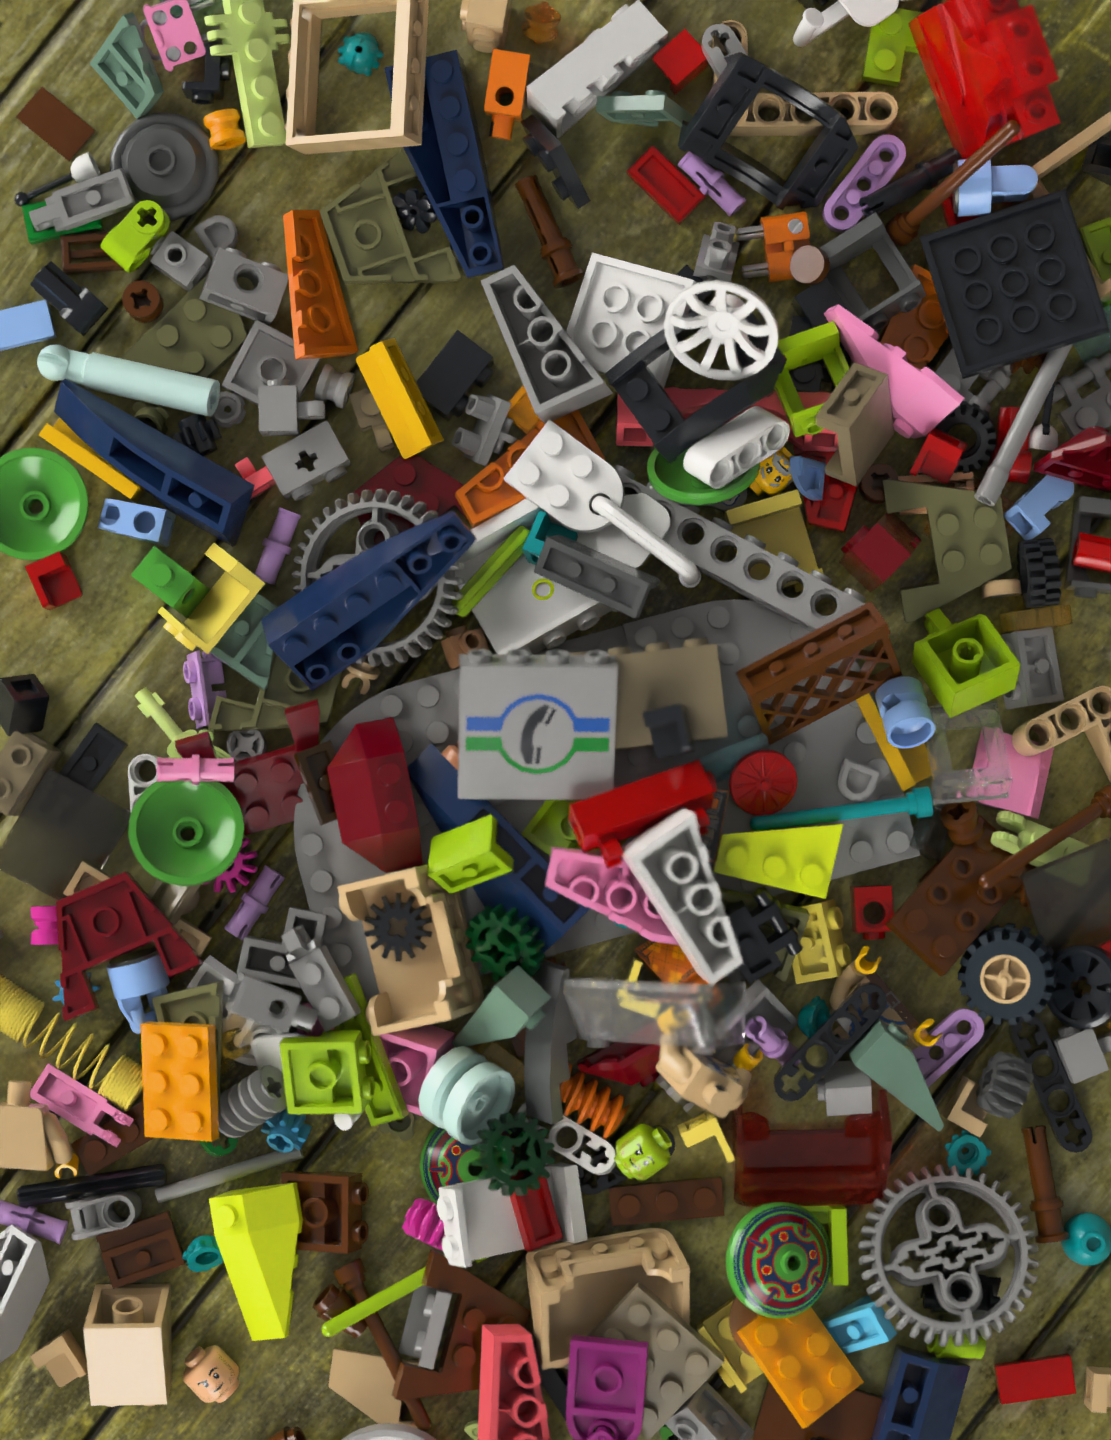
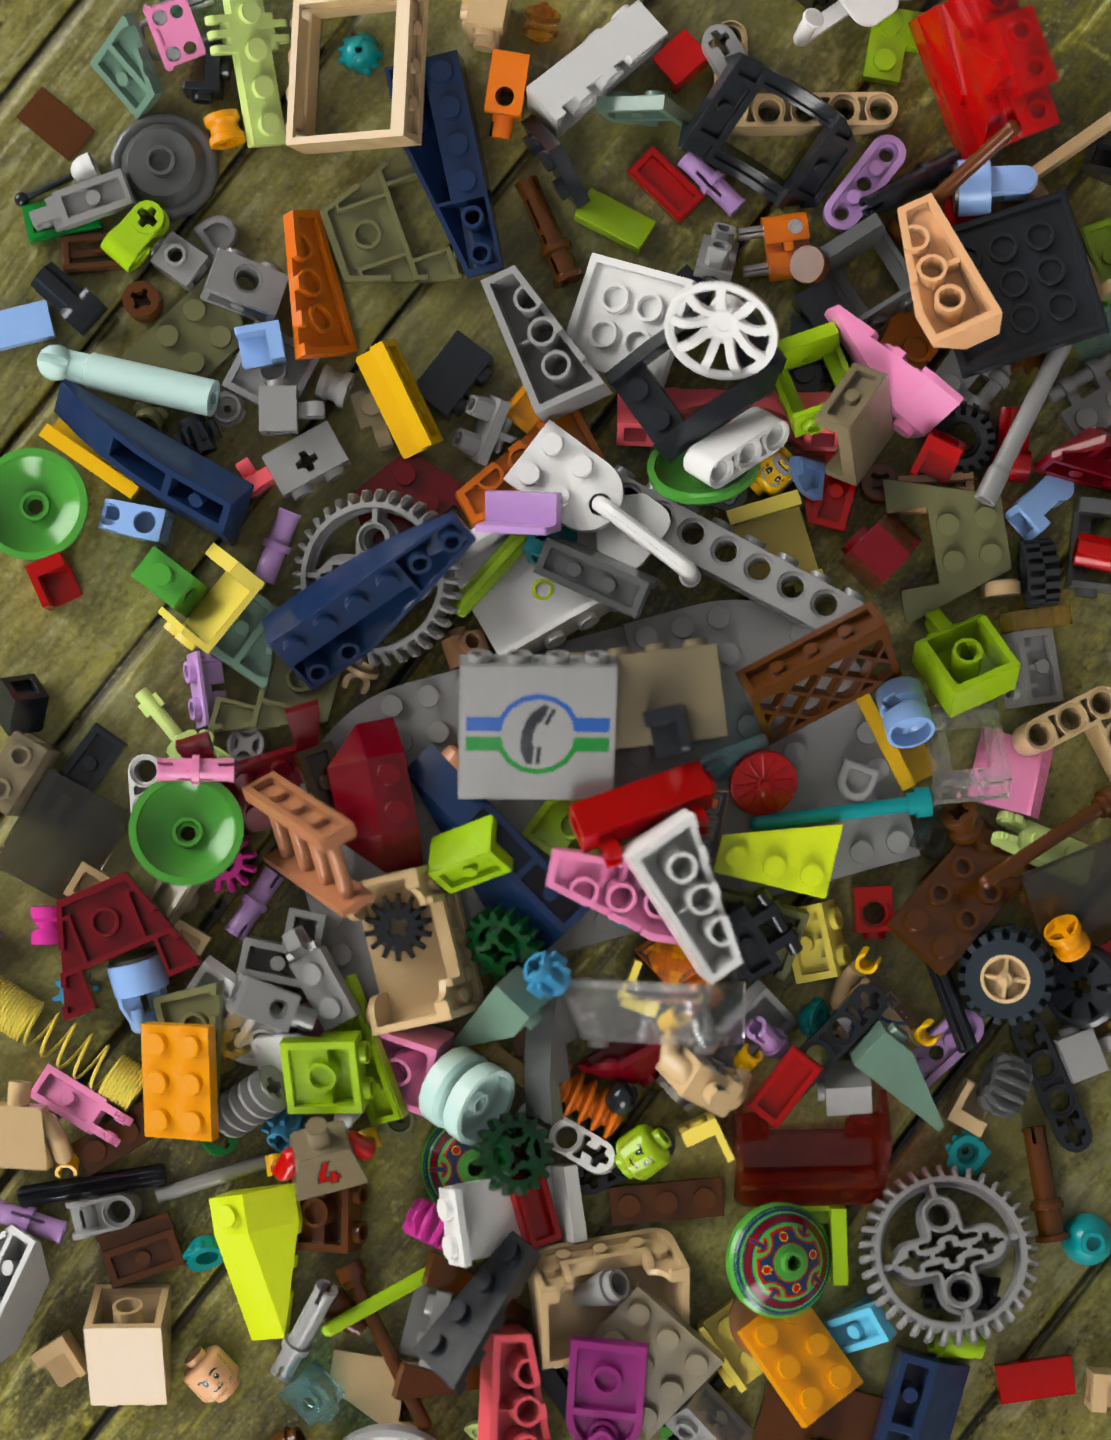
black plant [392,188,438,234] -> none
white hinge [1028,369,1061,451] -> none
none -> light blue panel [234,320,288,370]
none -> nougat fence [242,771,375,918]
none -> dark tan torso [264,1117,382,1202]
none -> light grey pin [270,1279,339,1382]
none -> clear light blue brick [278,1359,345,1427]
none -> black wing [412,1230,542,1396]
none -> lavender panel [475,490,562,535]
none -> dark azure gear [523,950,571,999]
none -> light grey cone [573,1267,630,1308]
none -> lime slope [574,187,656,255]
none -> black hinge [605,1081,639,1115]
none -> red tile [746,1044,824,1129]
none -> light nougat wedge [897,193,1003,350]
none -> black axle [925,963,977,1053]
none -> light orange wheel [1043,914,1091,963]

